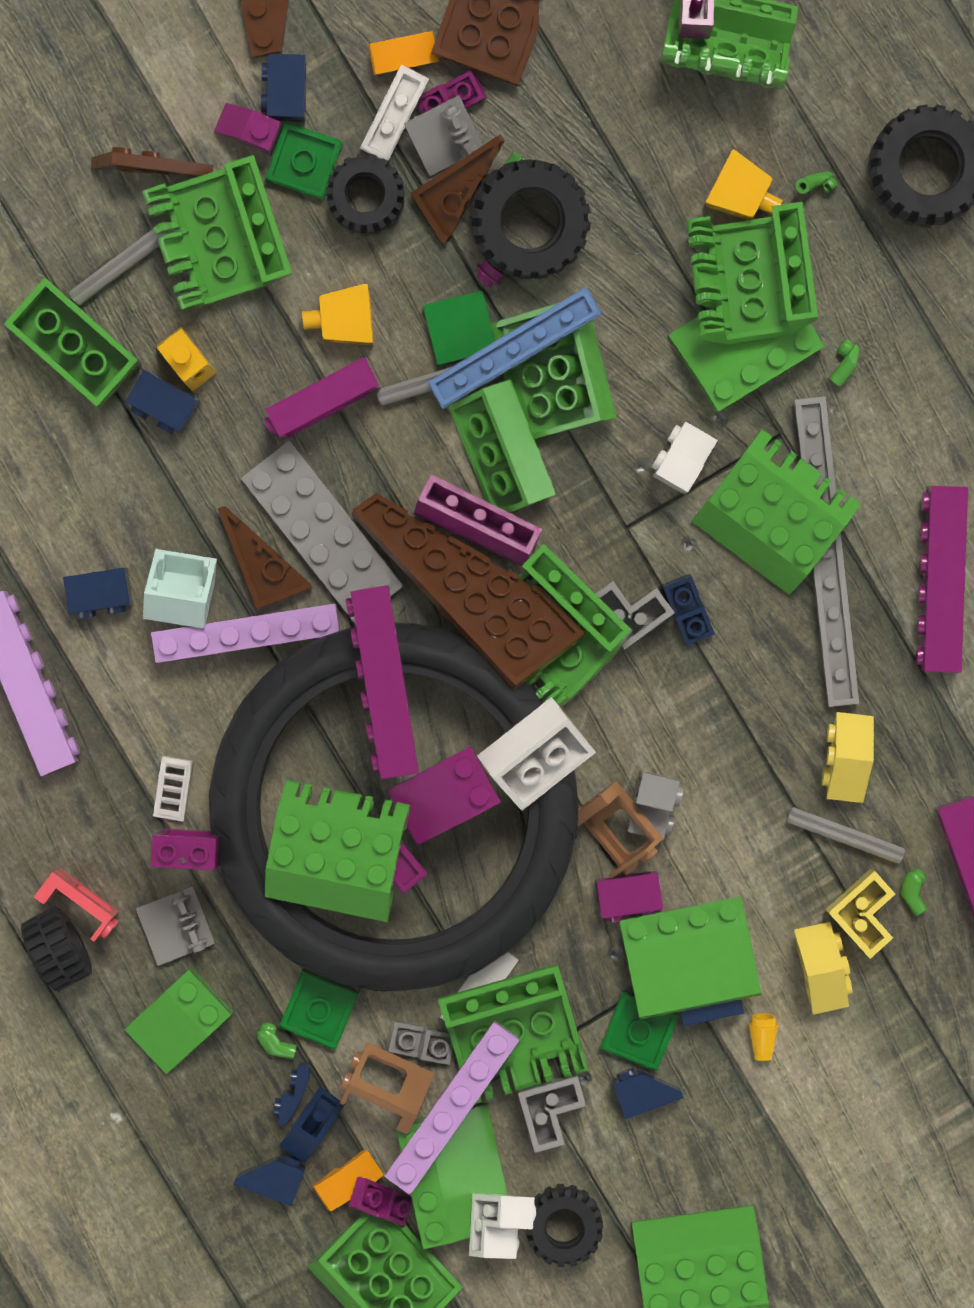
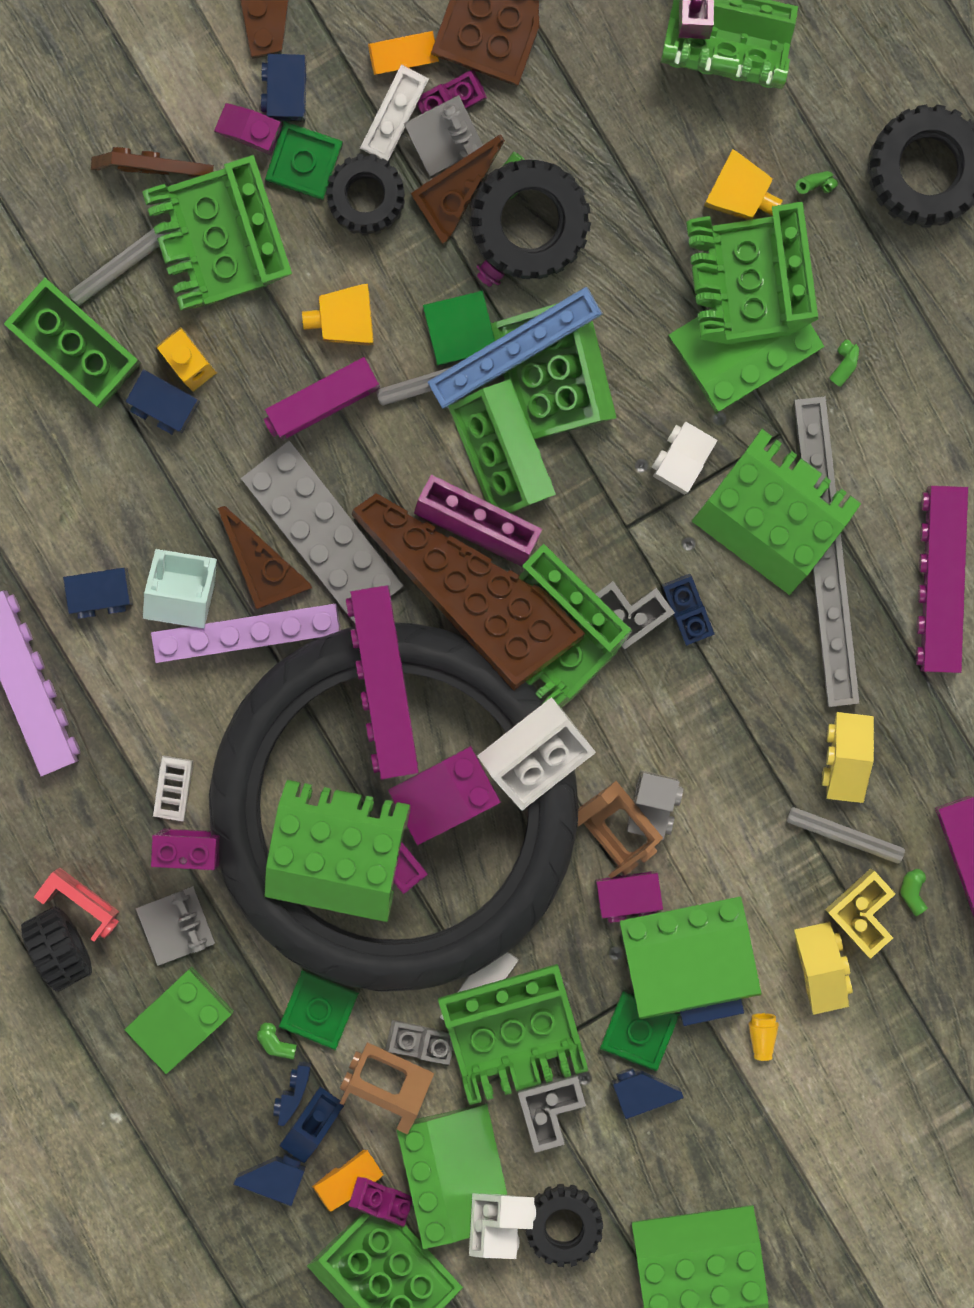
lavender brick [385,1020,520,1195] -> none

